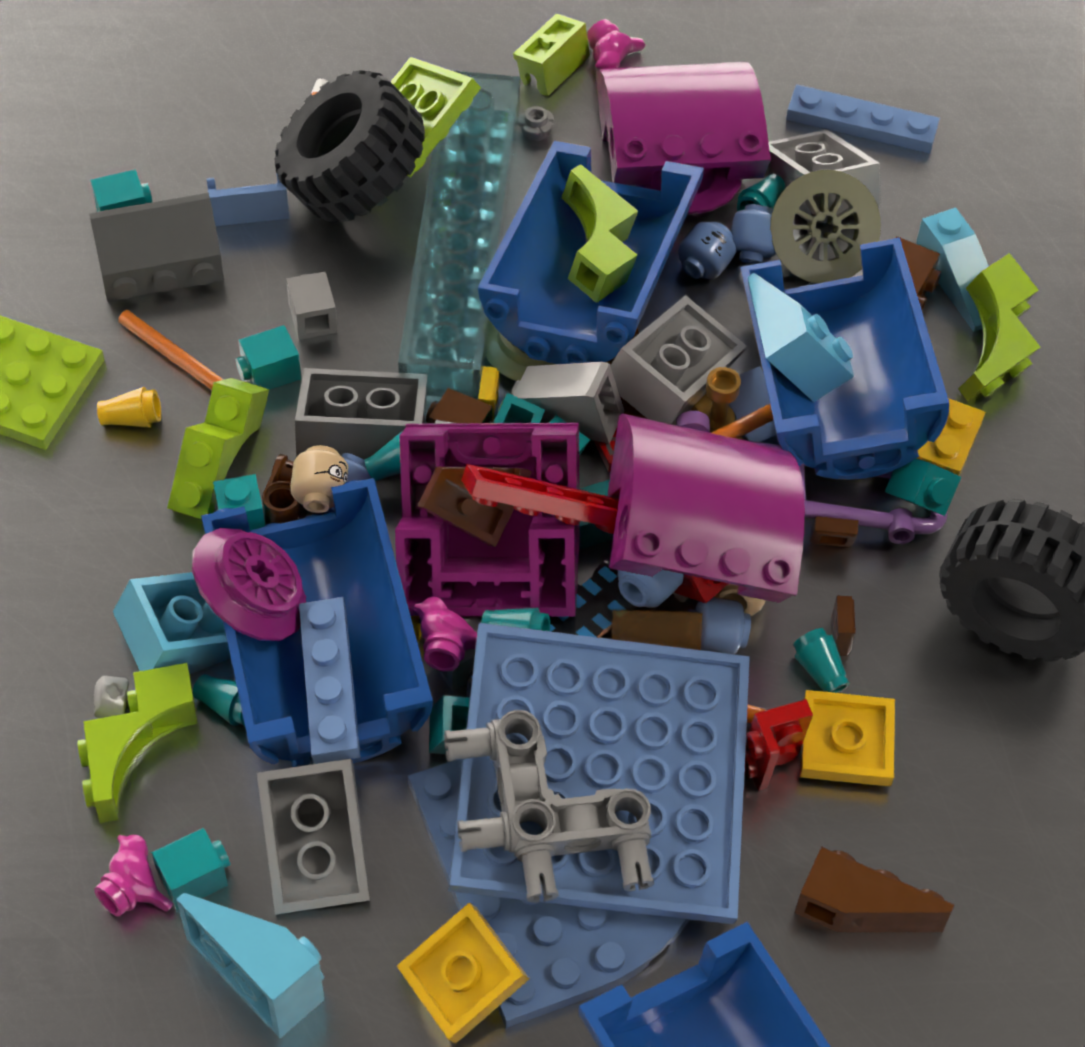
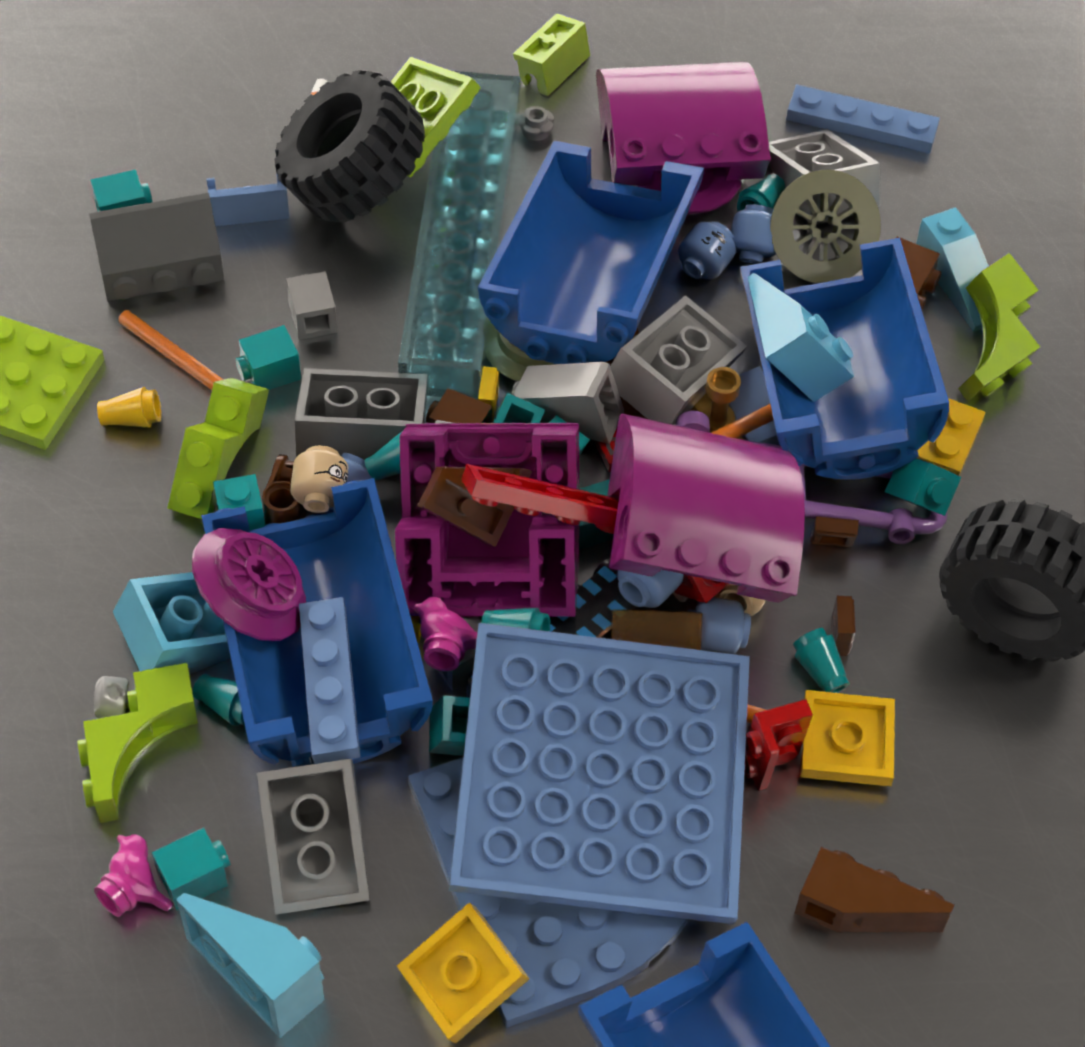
light grey pin [444,710,654,903] -> none
lime arch [561,164,638,303] -> none
dark pink animal [587,19,645,69] -> none

